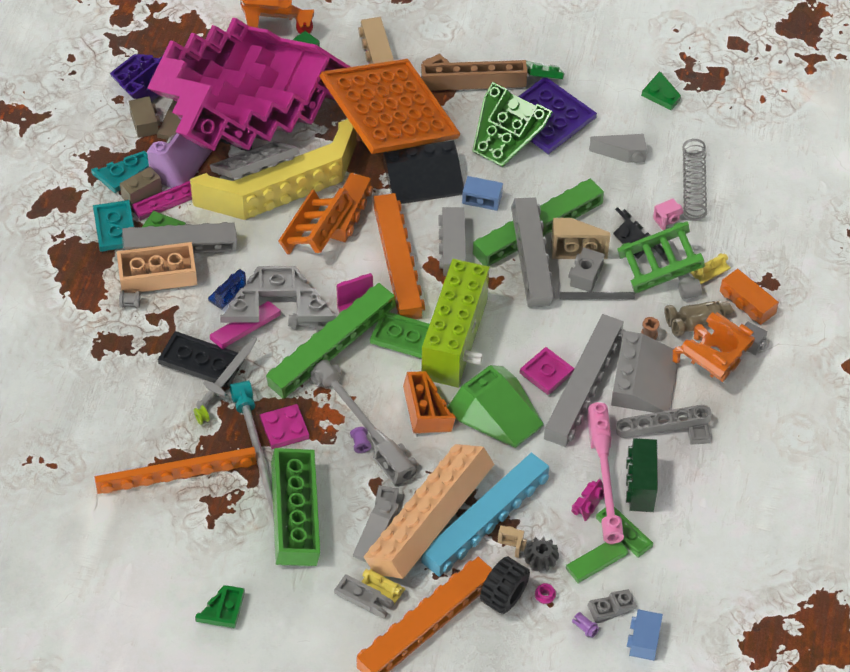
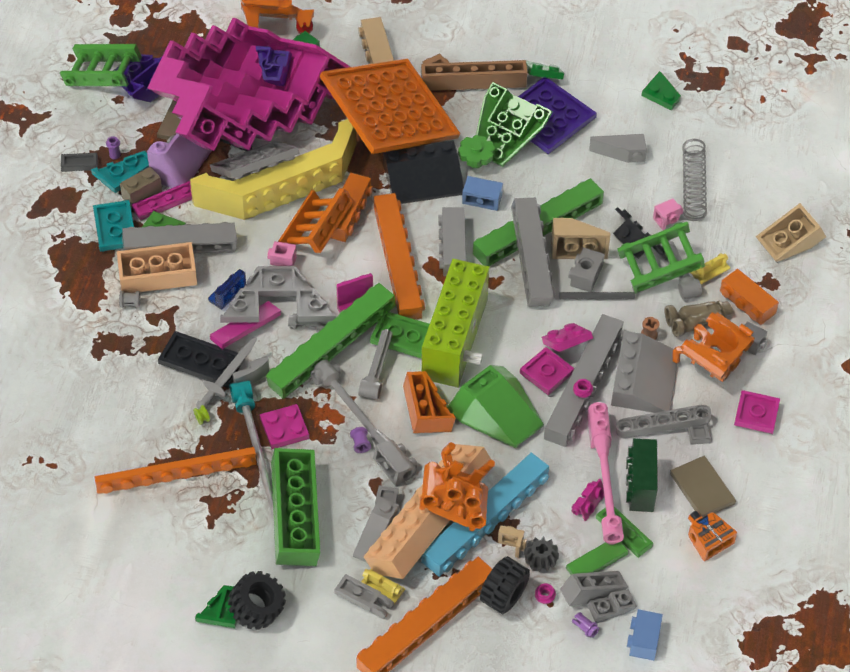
dark tan brick [129,97,161,138] -> none
none -> bright green fence [60,44,142,86]
none -> dark grey tile [61,153,98,172]
none -> medium lavender pin [106,136,121,159]
none -> black tyre [228,571,286,630]
none -> light grey slope [232,357,269,384]
none -> dark purple slope [255,46,292,87]
none -> bright pink brick [267,241,297,266]
none -> light grey axle [358,329,393,400]
none -> orange piece [419,442,495,531]
none -> bright green plant [458,135,495,168]
none -> dark pink plate [541,323,593,352]
none -> light grey slope [560,571,628,606]
none -> dark pink plate [573,379,593,398]
none -> dark tan tile [670,455,736,517]
none -> orange torso [688,511,737,561]
none -> dark pink plate [734,390,780,434]
none -> tan slope [756,203,826,262]

